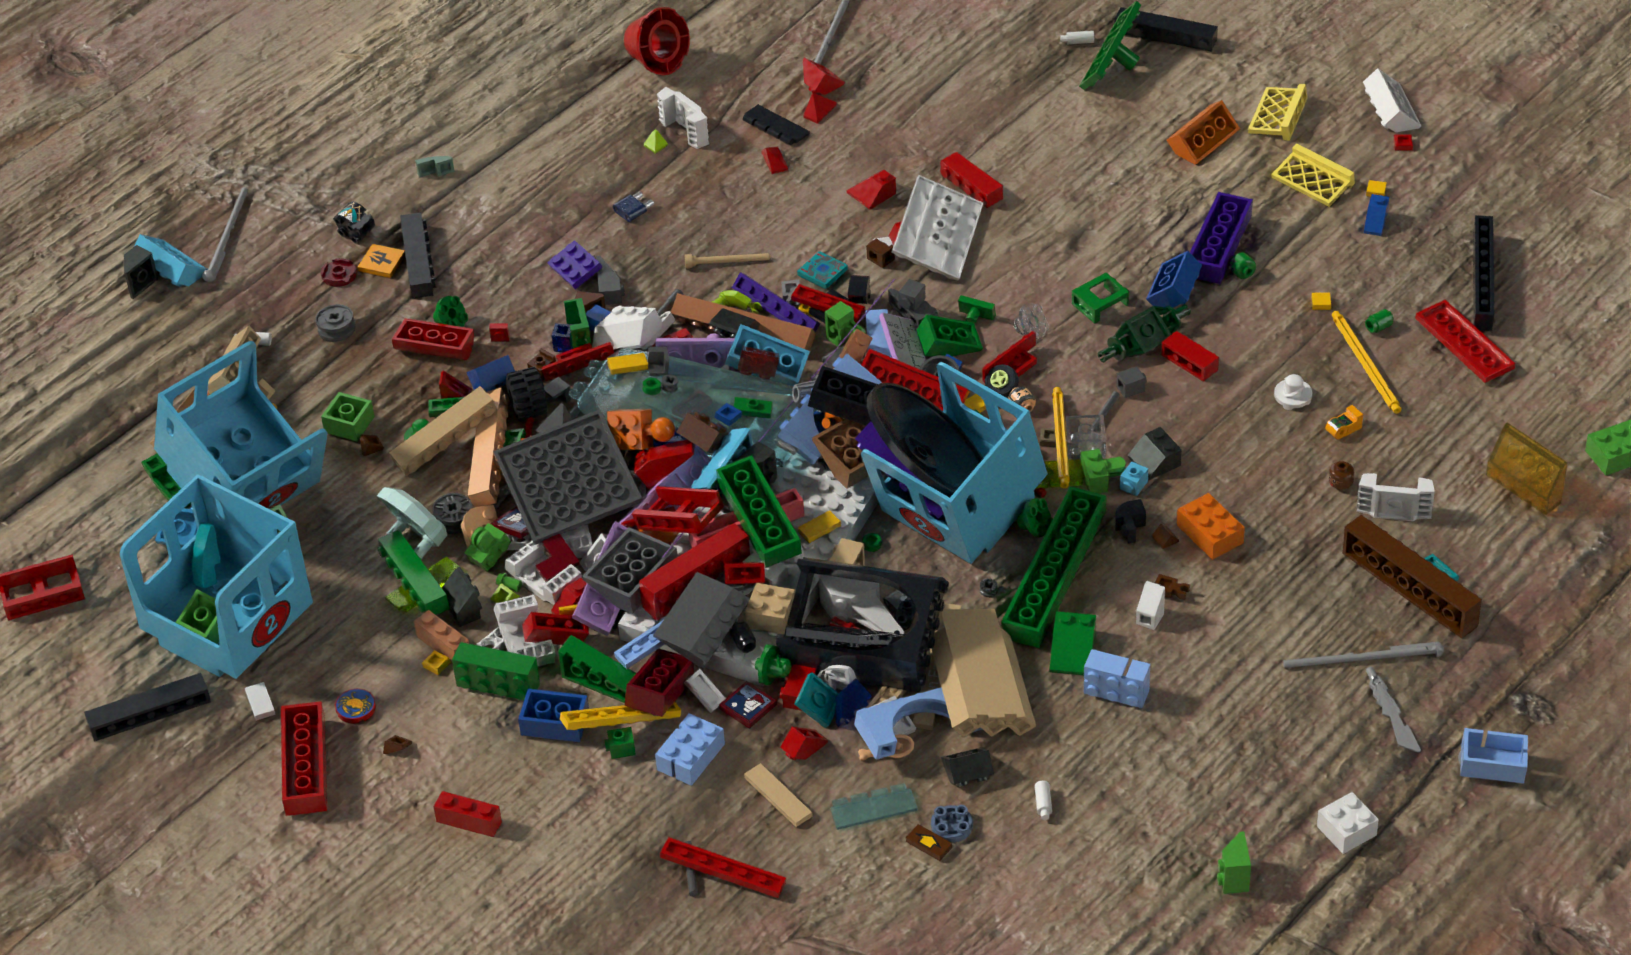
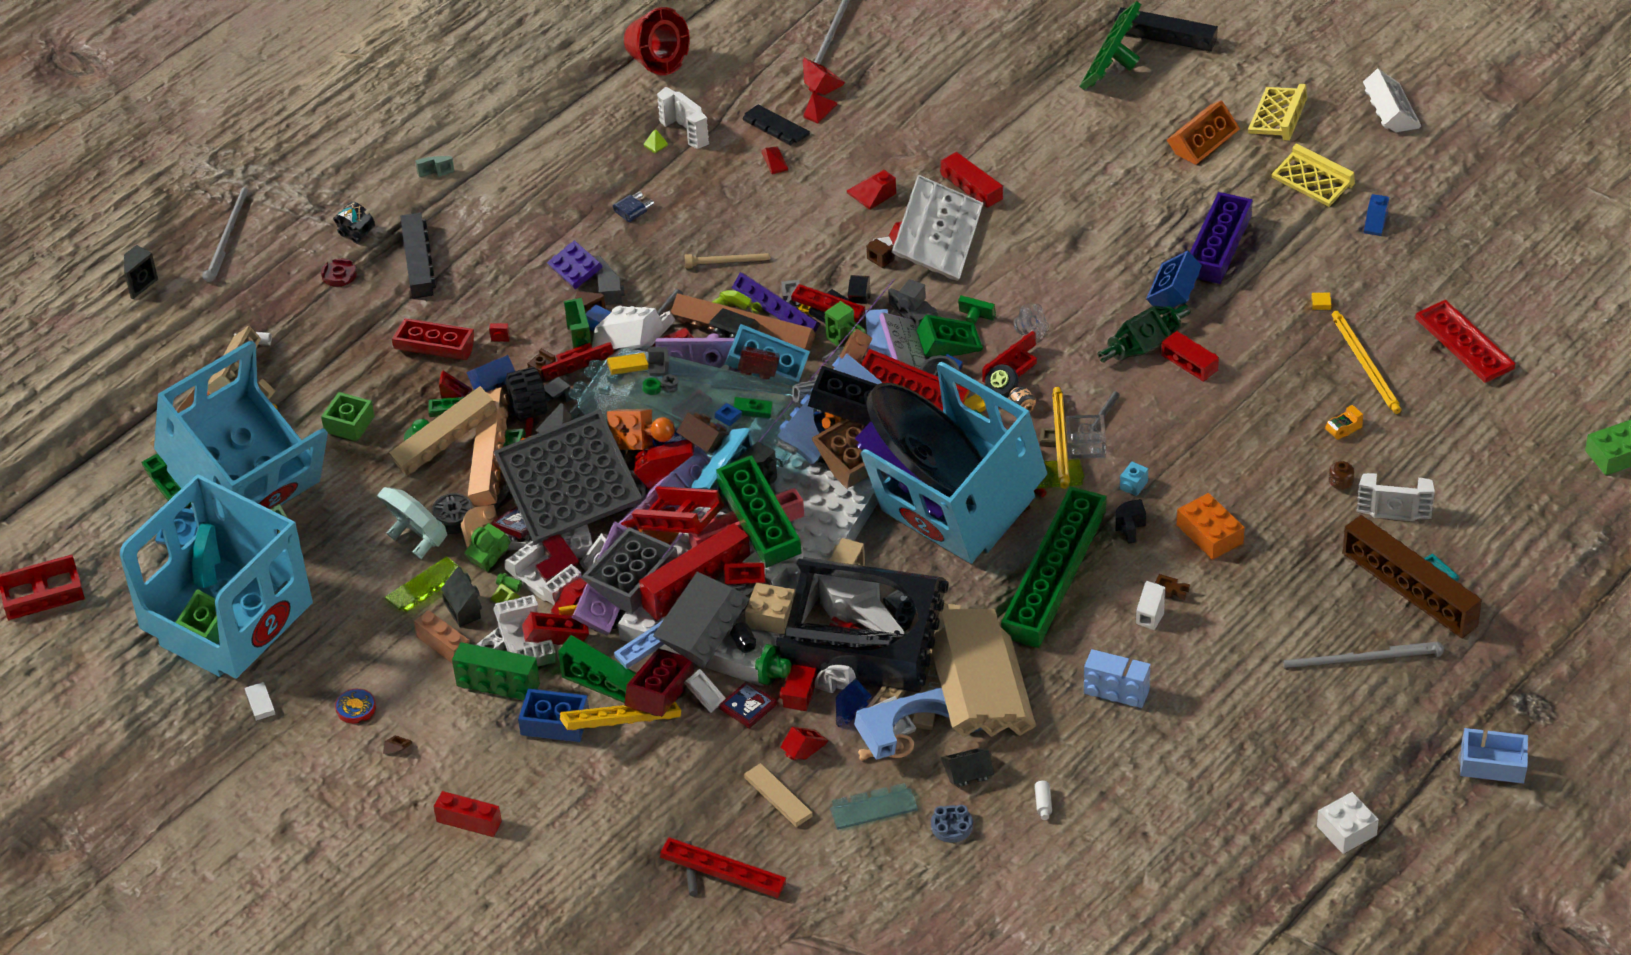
black brick [84,673,211,742] -> none
medium azure slope [135,234,208,287] -> none
red brick [281,701,327,816] -> none
dark grey wheel [315,304,356,342] -> none
light orange tile [358,244,406,278] -> none
reddish brown slope [360,435,384,456] -> none
green brick [377,529,450,615] -> none
yellow tile [422,650,451,675] -> none
green plate [433,296,468,327] -> none
clear blue slope [551,323,573,353] -> none
green brick [604,727,636,759] -> none
light blue piece [655,713,725,786] -> none
teal tile [794,672,842,728] -> none
teal tile [797,251,848,289] -> none
yellow tile [798,510,841,543] -> none
green tile [862,533,882,552] -> none
reddish brown tile [906,824,952,861] -> none
dark grey bush [980,578,997,597] -> none
green plate [1017,498,1053,537] -> none
green slope [1049,611,1096,676] -> none
white cylinder [1060,31,1094,45] -> none
green window [1072,273,1130,324] -> none
bright green brick [1080,449,1126,493] -> none
dark grey brick [1116,366,1147,398] -> none
pearl dark grey slope [1128,427,1182,480] -> none
reddish brown slope [1152,524,1179,549] -> none
bright green slope [1217,831,1251,894] -> none
green head [1229,252,1256,279] -> none
white plate [1274,374,1312,410] -> none
green brick [1365,309,1394,333] -> none
yellow tile [1366,180,1387,197] -> none
light grey sword [1366,667,1421,753] -> none
red tile [1393,134,1413,151] -> none
black brick [1473,215,1494,331] -> none
clear yellow slope [1486,422,1568,515] -> none

